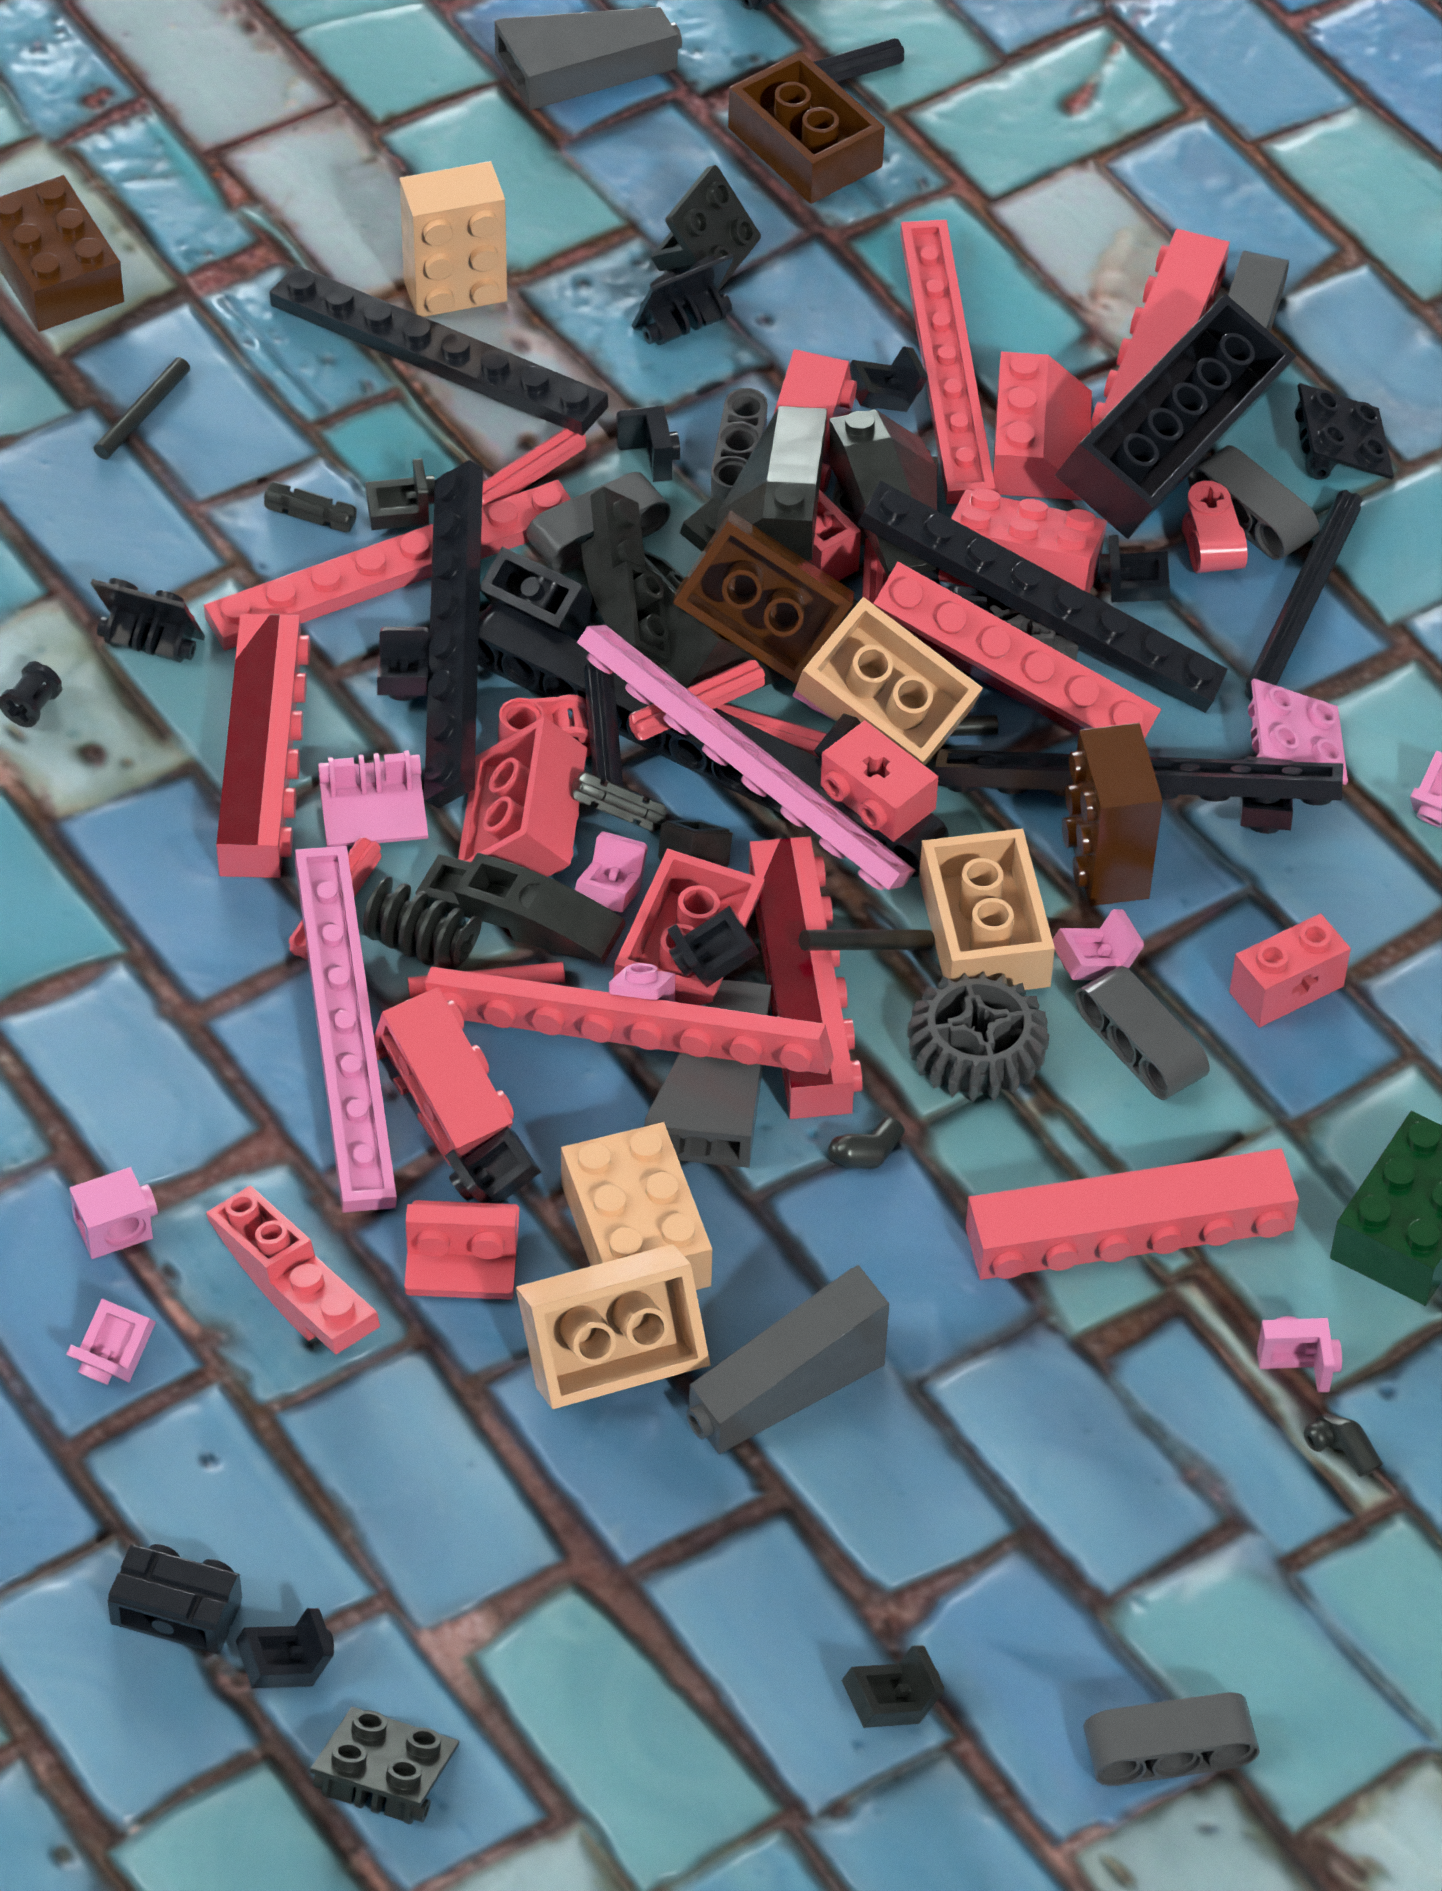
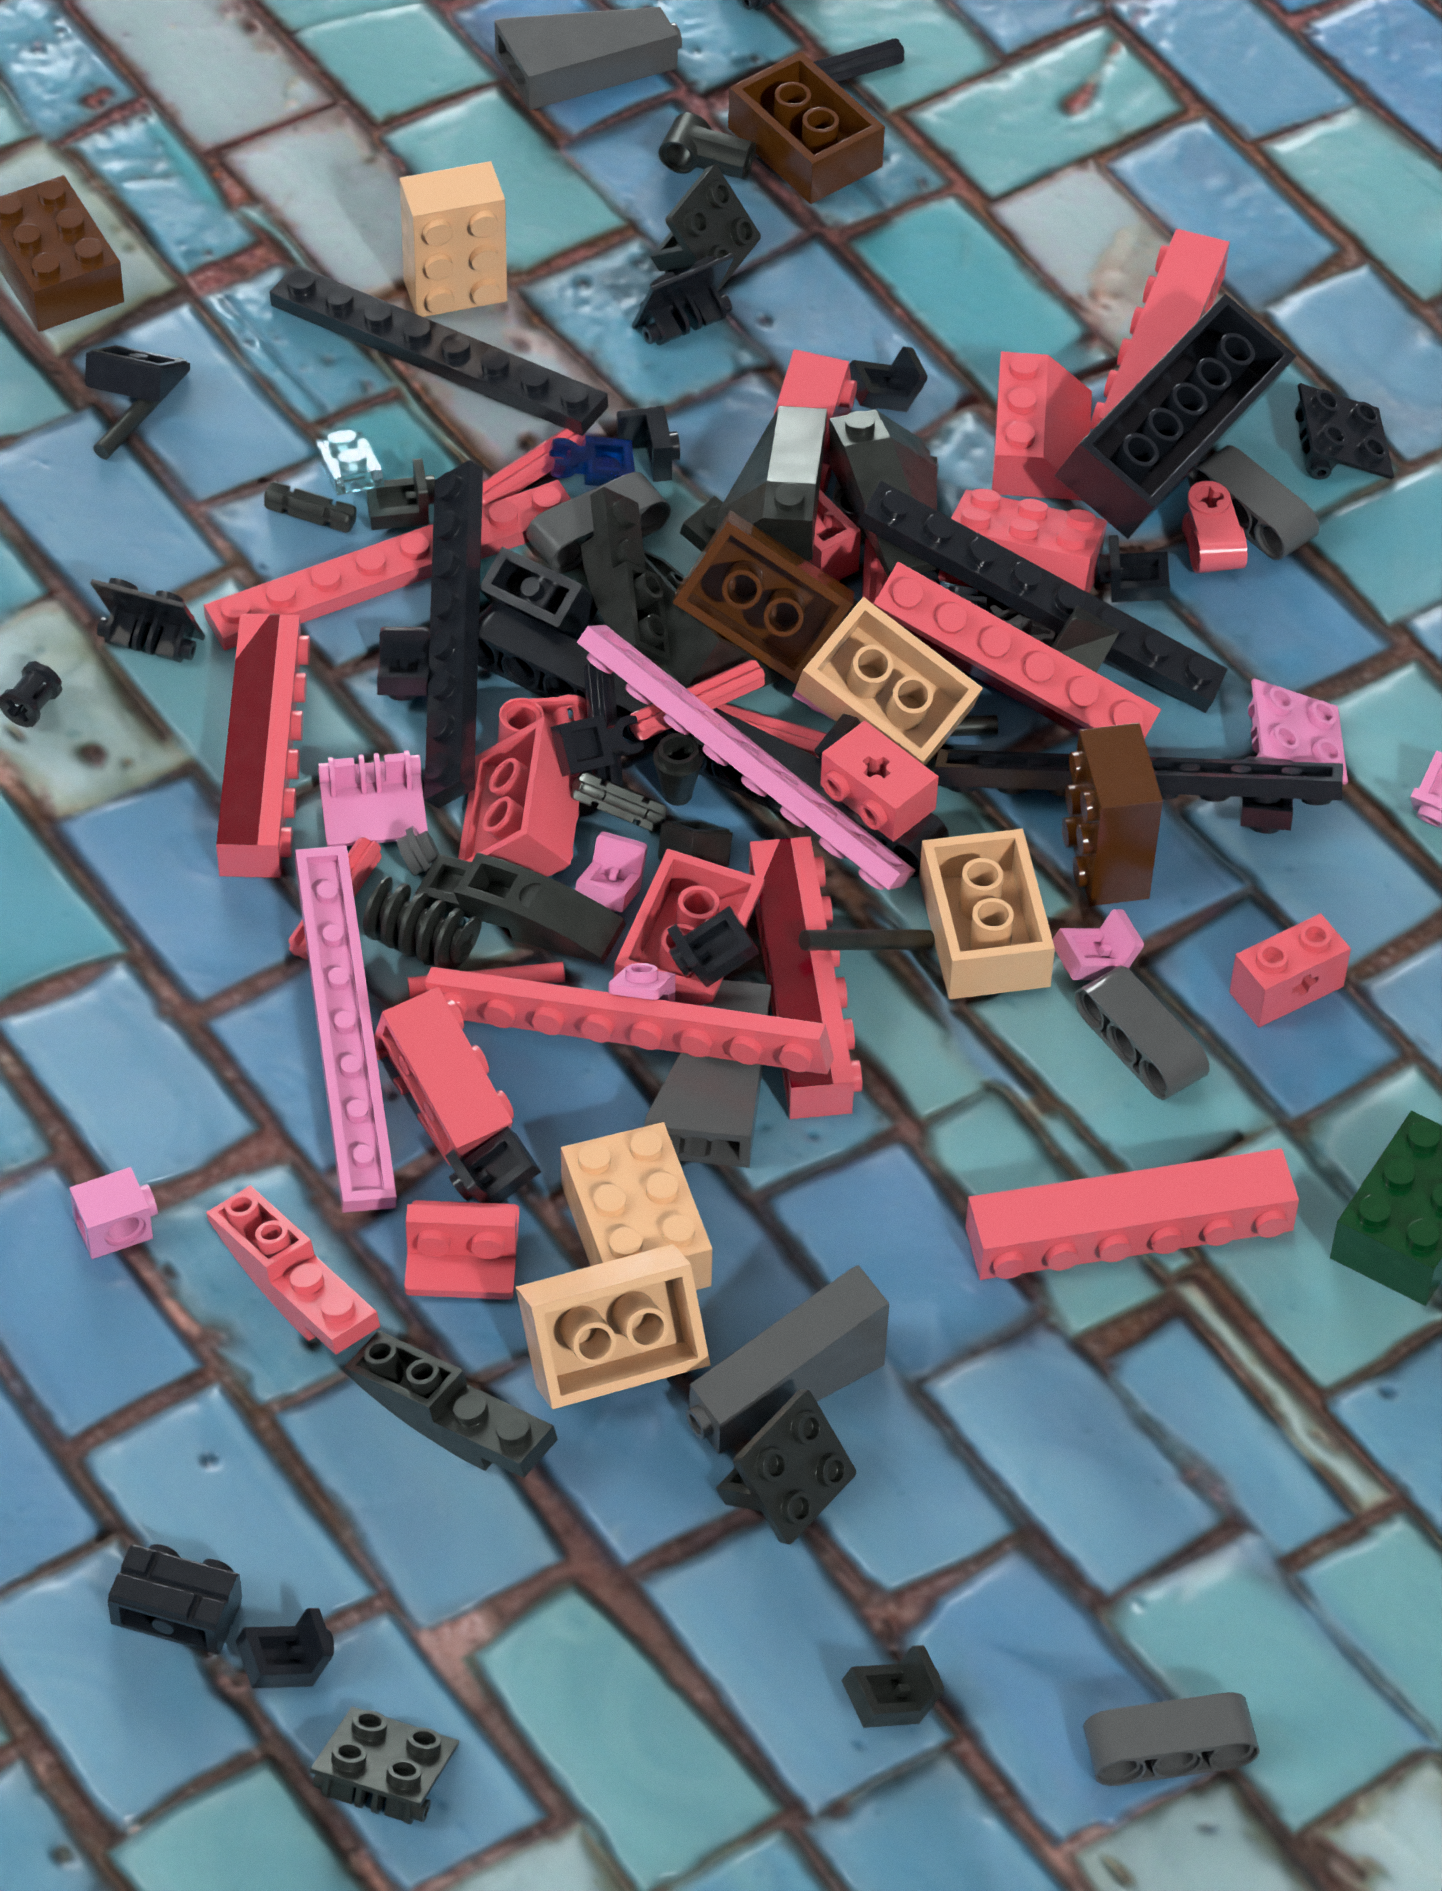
bright pink bracket [66,1299,156,1385] -> none
dark grey beam [710,388,768,502] -> none
pearl dark grey arm [828,1116,905,1169] -> none
coral plate [900,220,995,504] -> none
dark grey gear [907,971,1050,1102] -> none
dark grey beam [1228,250,1289,332] -> none
black axle [1245,489,1362,700] -> none
bright pink bracket [1257,1316,1342,1393] -> none
pearl dark grey arm [1304,1414,1383,1478] -> none
none -> black slope [85,345,190,402]
none -> clear light blue plate [315,430,384,496]
none -> pearl dark grey slope [344,1330,558,1478]
none -> dark grey plate [396,826,439,876]
none -> clear blue plate [549,436,635,486]
none -> black plate [550,715,644,777]
none -> pearl dark grey cone [653,733,704,806]
none -> pearl dark grey piece [658,113,756,180]
none -> pearl dark grey bracket [716,1389,856,1544]
none -> pearl dark grey slope [1052,606,1120,673]

